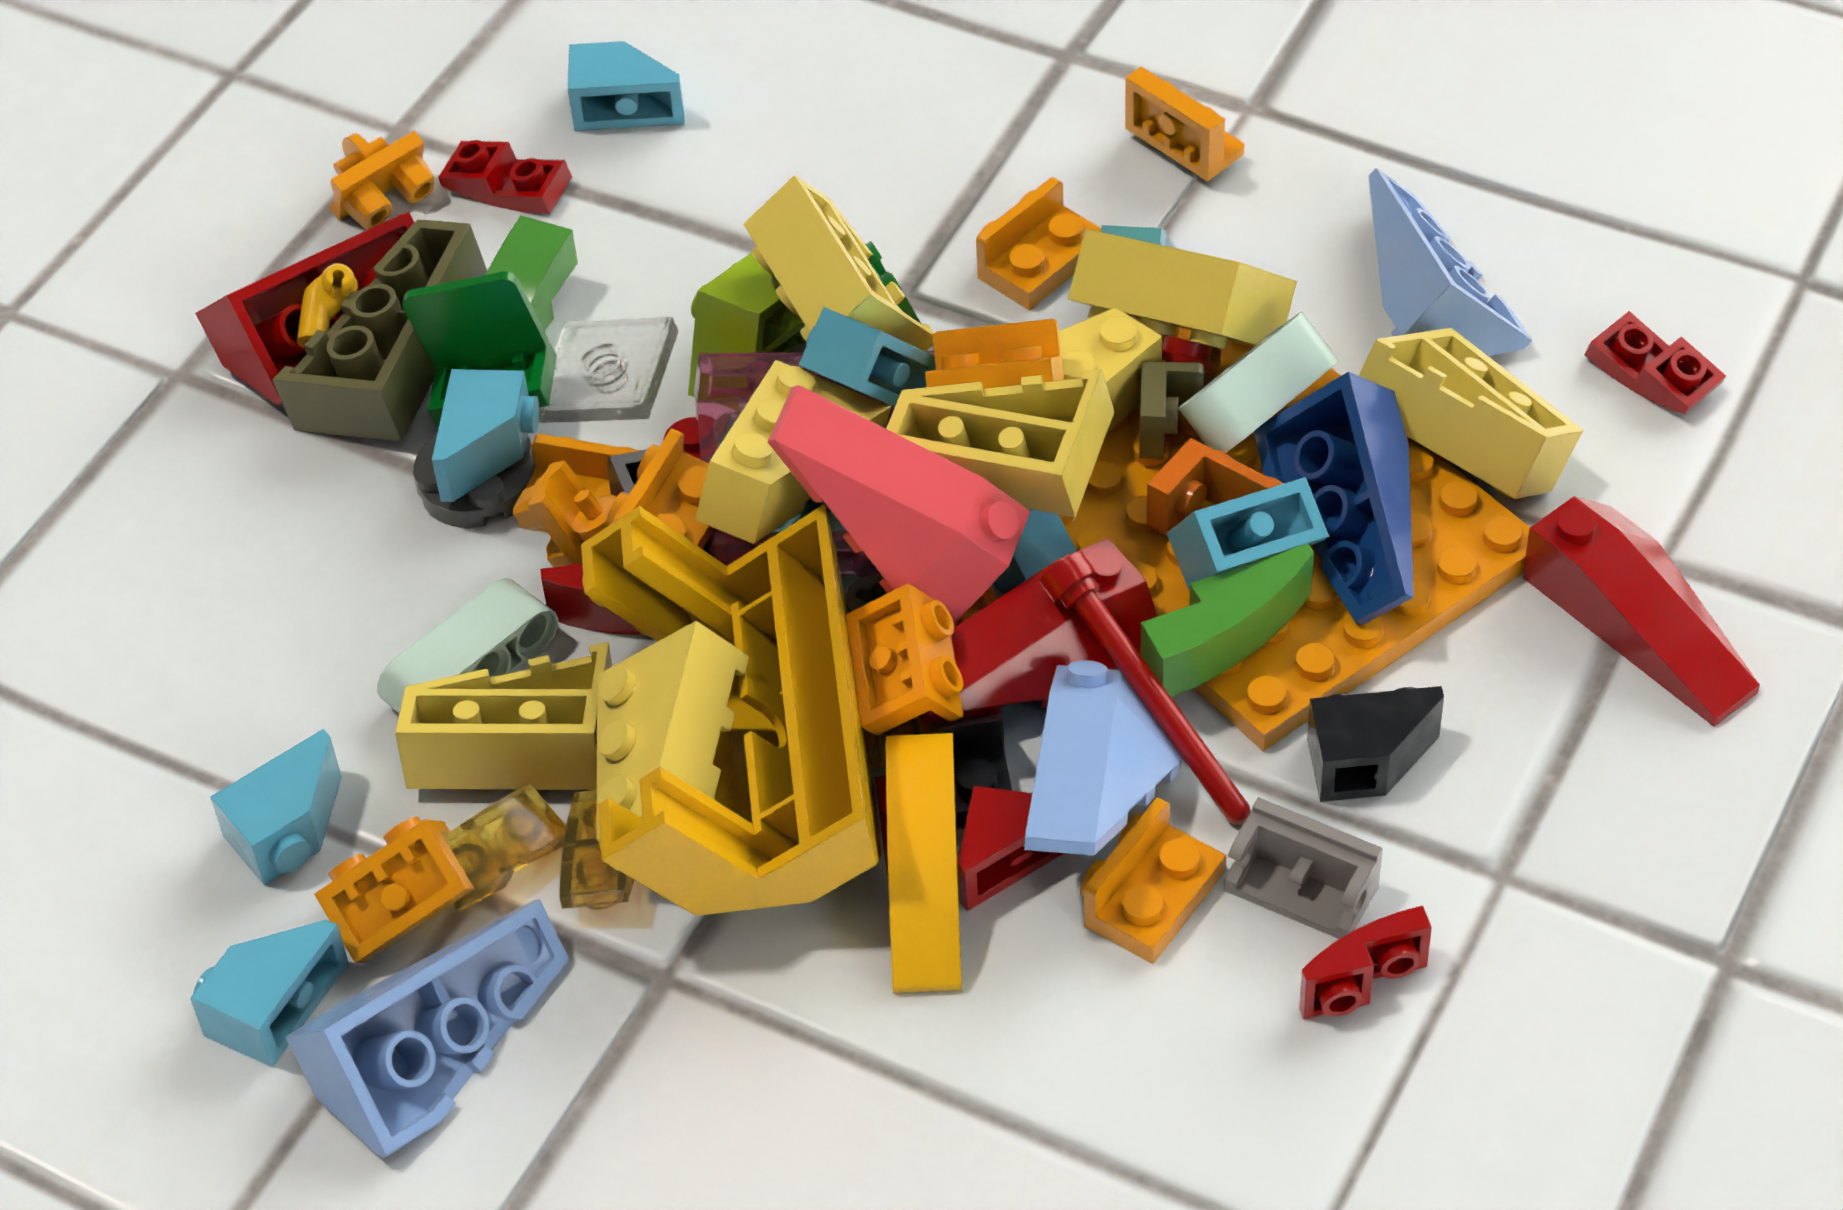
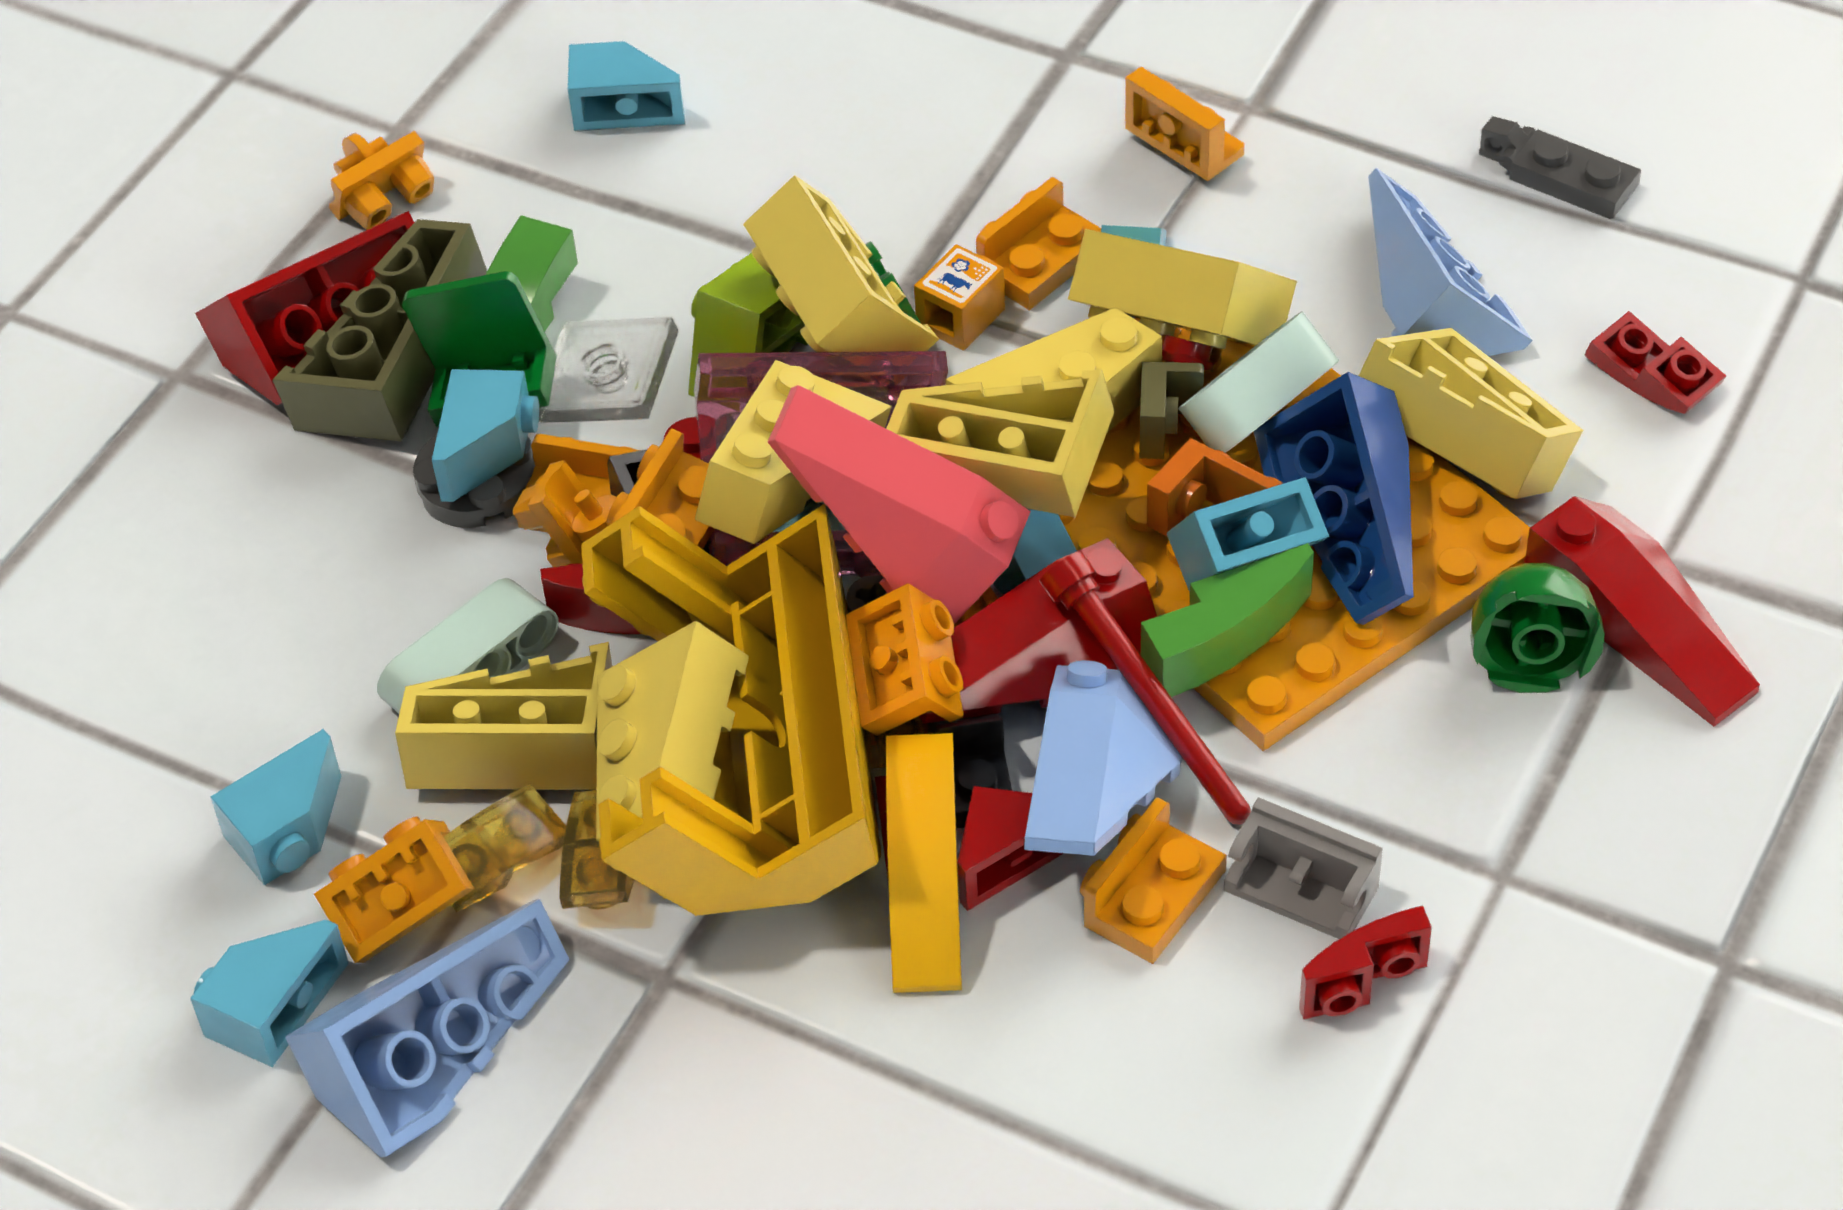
yellow arm [297,264,358,348] -> none
red slope [438,140,572,214] -> none
medium azure slope [799,307,936,407] -> none
light orange bracket [925,319,1064,389] -> none
black slope [1307,686,1444,802] -> none
none -> light orange brick [914,244,1005,351]
none -> green cylinder [1470,563,1605,693]
none -> dark grey hinge [1479,116,1641,219]

